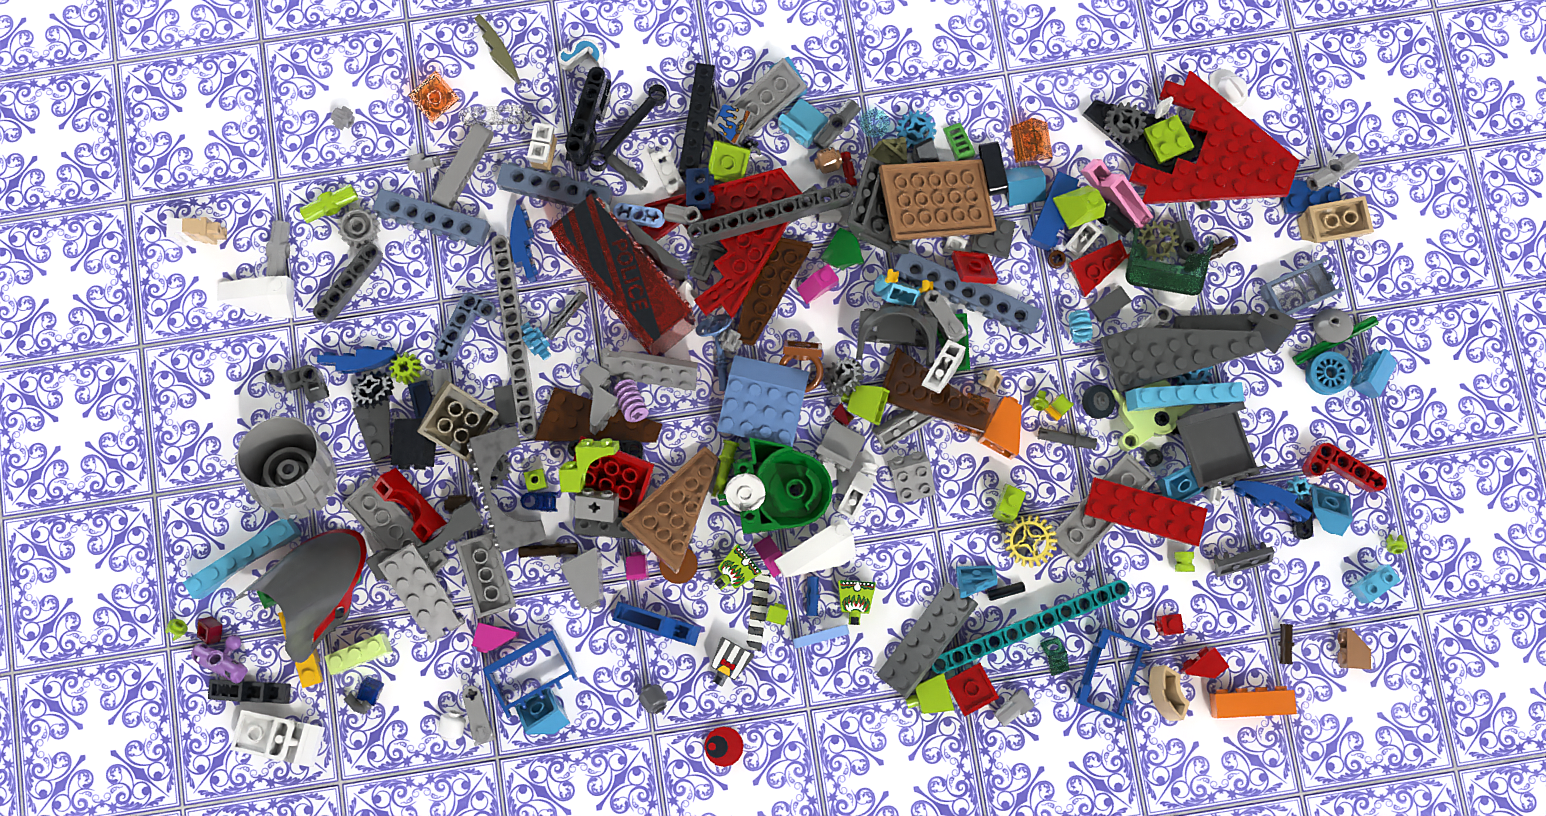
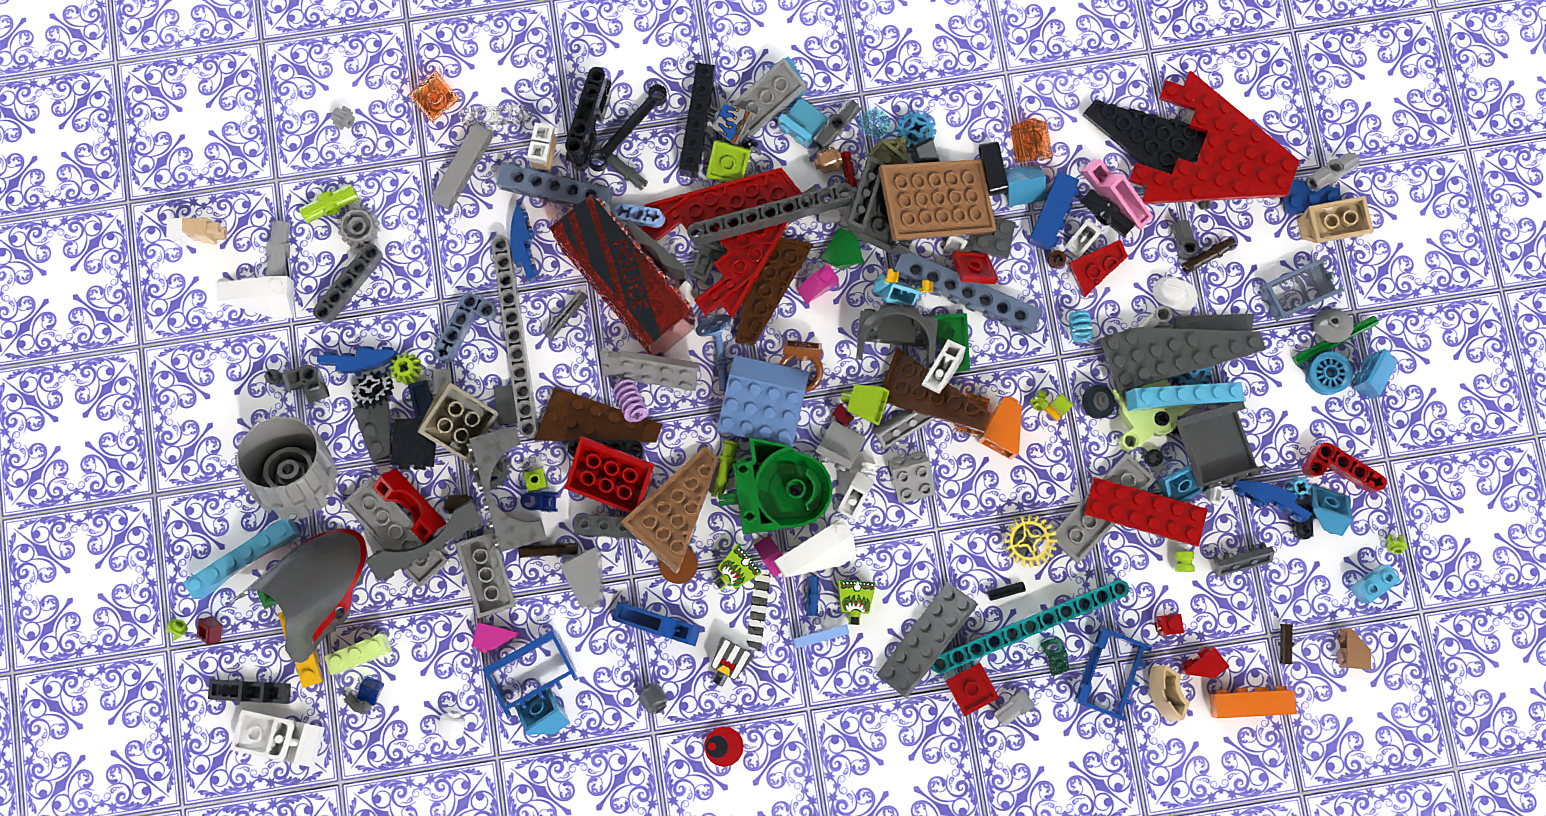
medium lavender piece [191,635,248,683] -> none
sand blue brick [373,188,491,247] -> none
light grey hinge [378,542,465,643] -> none
light grey plate [407,152,441,174] -> none
light grey piece [462,686,494,746] -> none
olive slope [474,14,521,85] -> none
dark azure gear [521,322,552,361] -> none
white animal [558,38,605,71] -> none
lime arch [558,438,620,492] -> none
light grey brick [575,488,619,523] -> none
light grey arch [580,361,619,435] -> none
dark pink slope [626,552,650,581] -> none
white plate [649,146,686,196] -> none
light grey piece [664,203,704,226] -> none
dark blue brick [686,168,715,211] -> none
light grey gear [718,329,743,353] -> none
white tile [725,473,765,512] -> none
lime plate [766,603,789,626] -> none
dark grey gear [823,357,864,397] -> none
lime torso [905,673,954,714] -> none
light grey piece [923,290,967,343] -> none
bright green slope [943,122,975,161] -> none
dark azure wing [956,565,998,598] -> none
tan tile [978,368,1003,394] -> none
lime torso [992,483,1026,524] -> none
dark grey pin [1037,427,1097,450] -> none
lime slope [1053,185,1106,229] -> none
dark grey tile [1089,286,1132,322] -> none
dark grey gear [1104,102,1146,144] -> none
clear green windscreen [1125,223,1214,296] -> none
olive gear [1137,220,1179,261] -> none
lime plate [1143,114,1194,164] -> none
white slope [1155,96,1173,119] -> none
white piece [1209,69,1248,108] -> none
dark grey torso [1247,308,1298,354] -> none

